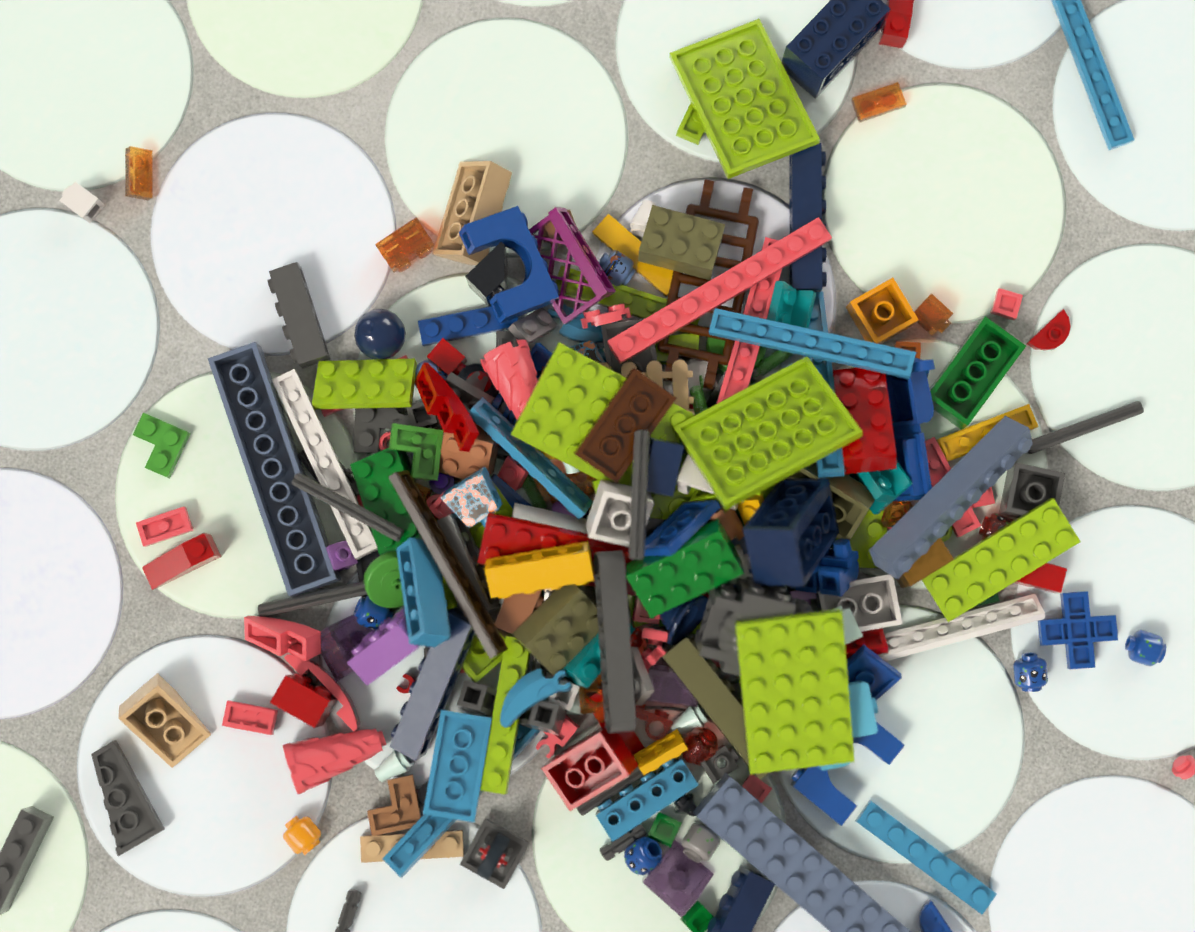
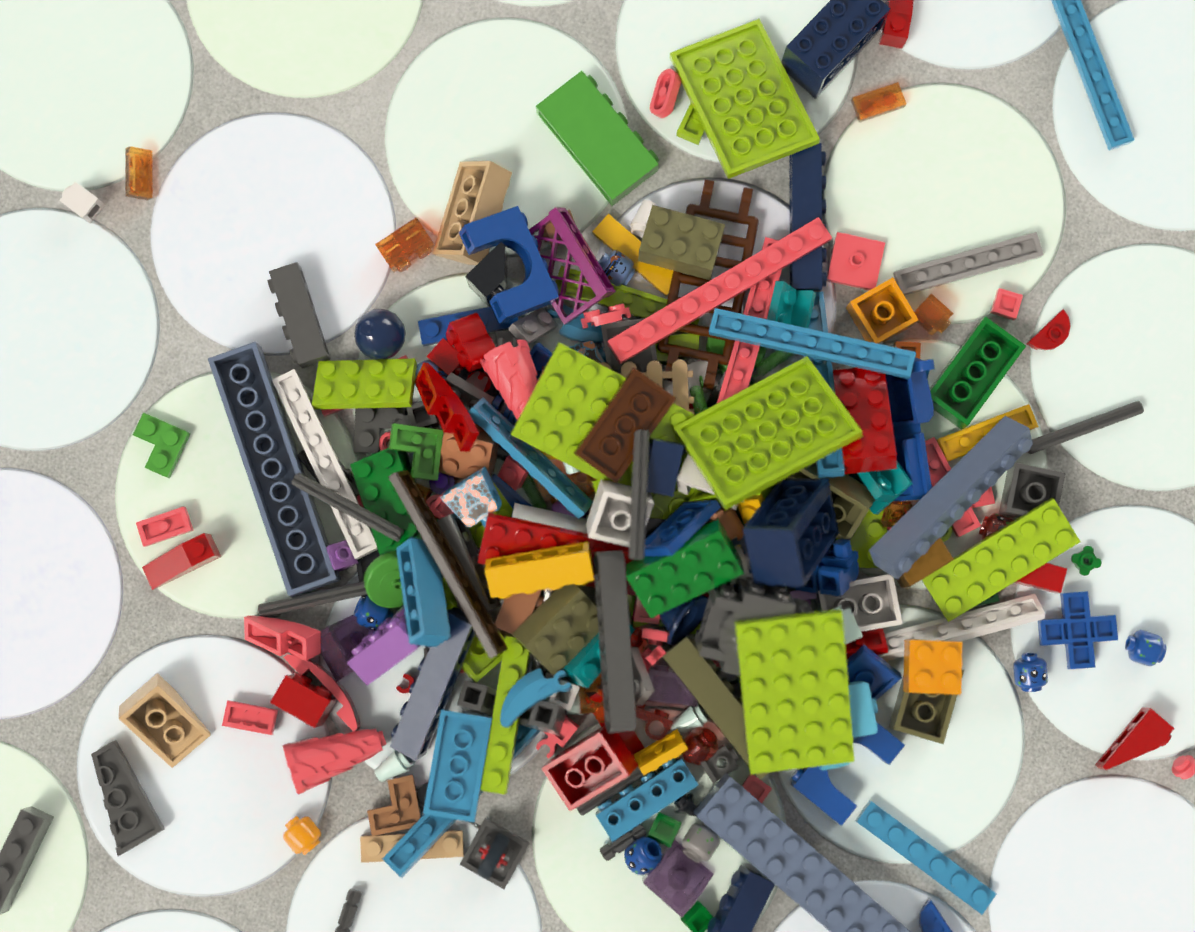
none -> red brick [446,313,496,372]
none -> bright green brick [536,70,659,206]
none -> coral plate [650,69,681,118]
none -> coral plate [827,232,885,291]
none -> olive brick [889,669,964,745]
none -> light grey plate [893,232,1044,295]
none -> light orange brick [903,640,962,695]
none -> green plate [1071,546,1102,576]
none -> red slope [1095,707,1175,770]

